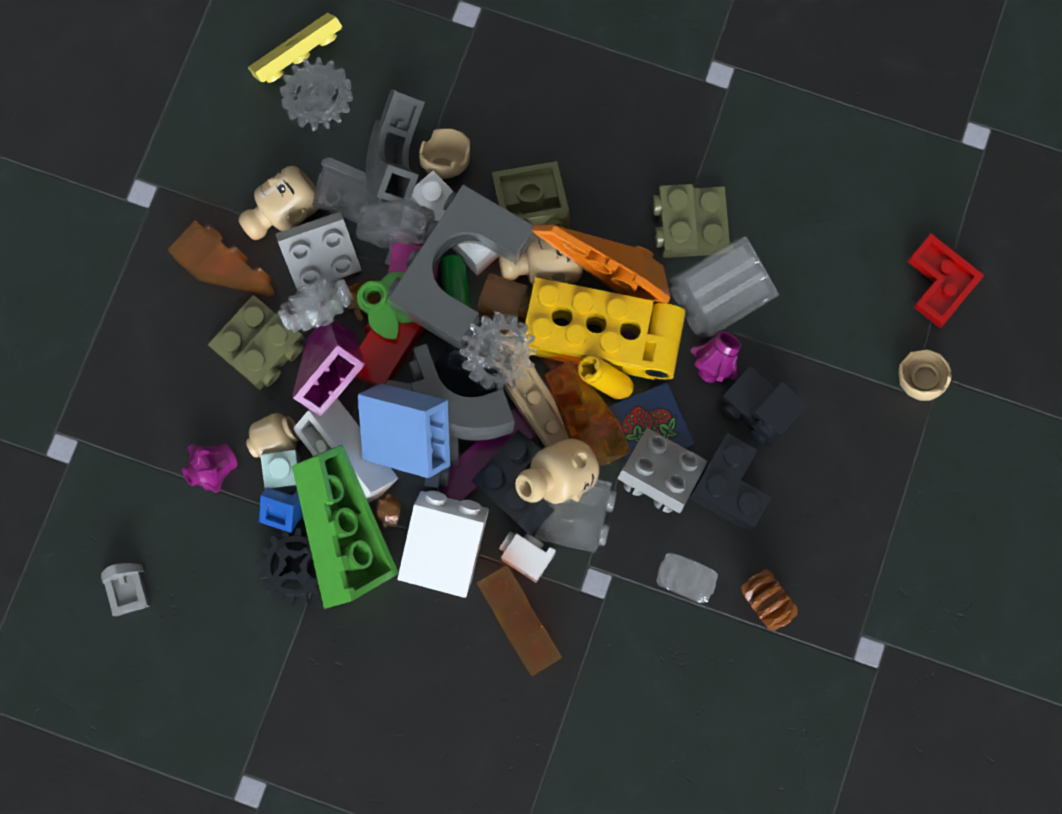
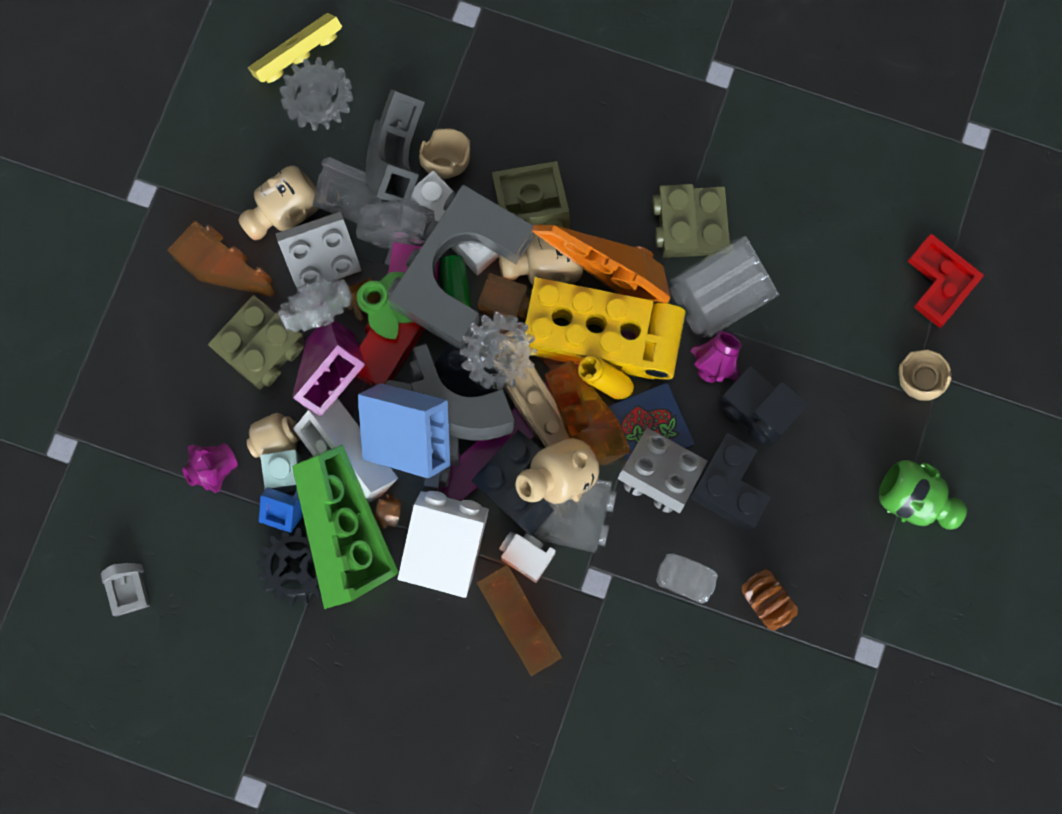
none -> bright green piece [879,460,967,529]

